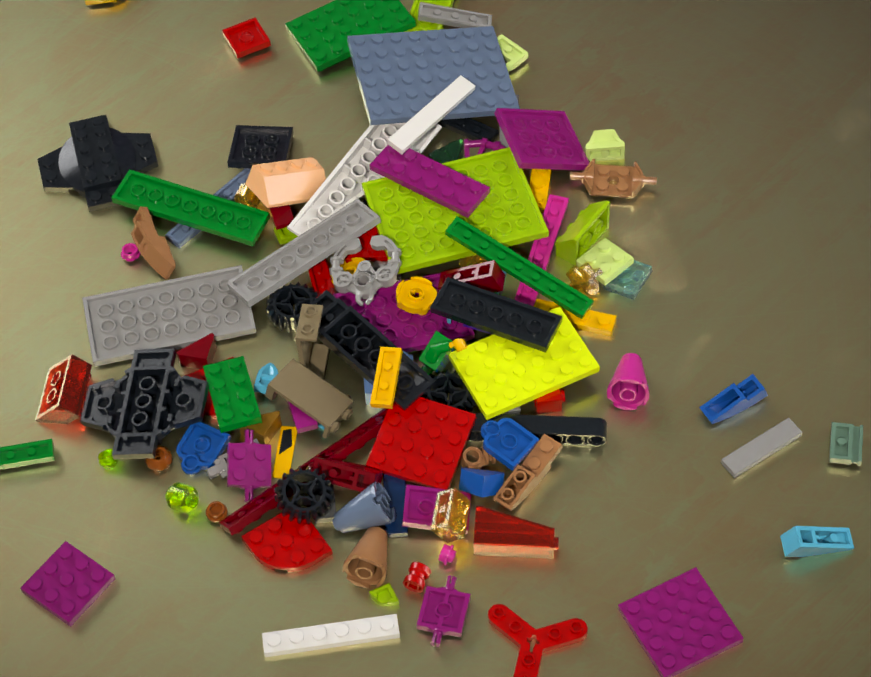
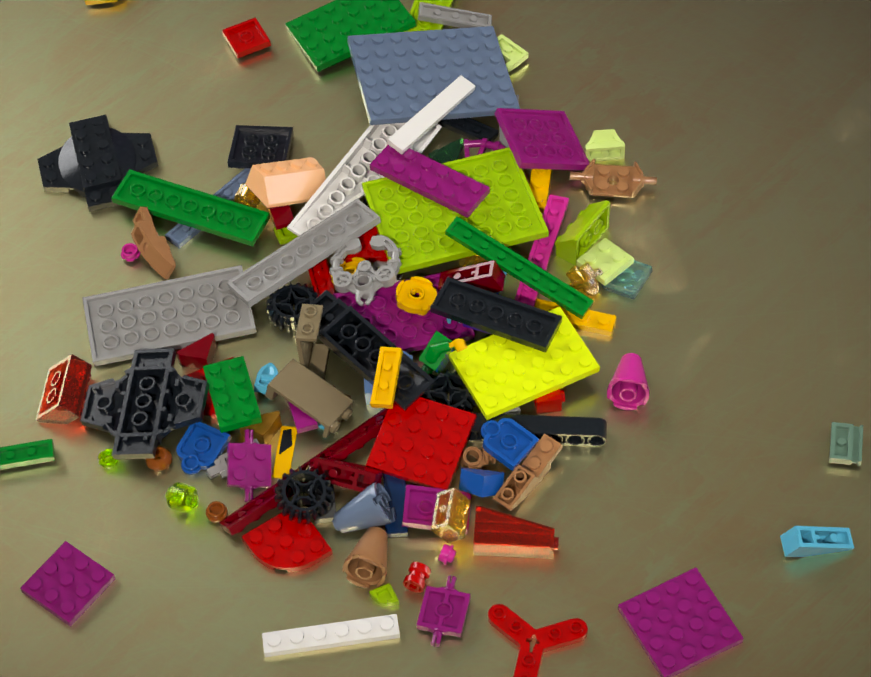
blue slope [699,374,768,424] -> none
light grey tile [721,417,802,478] -> none

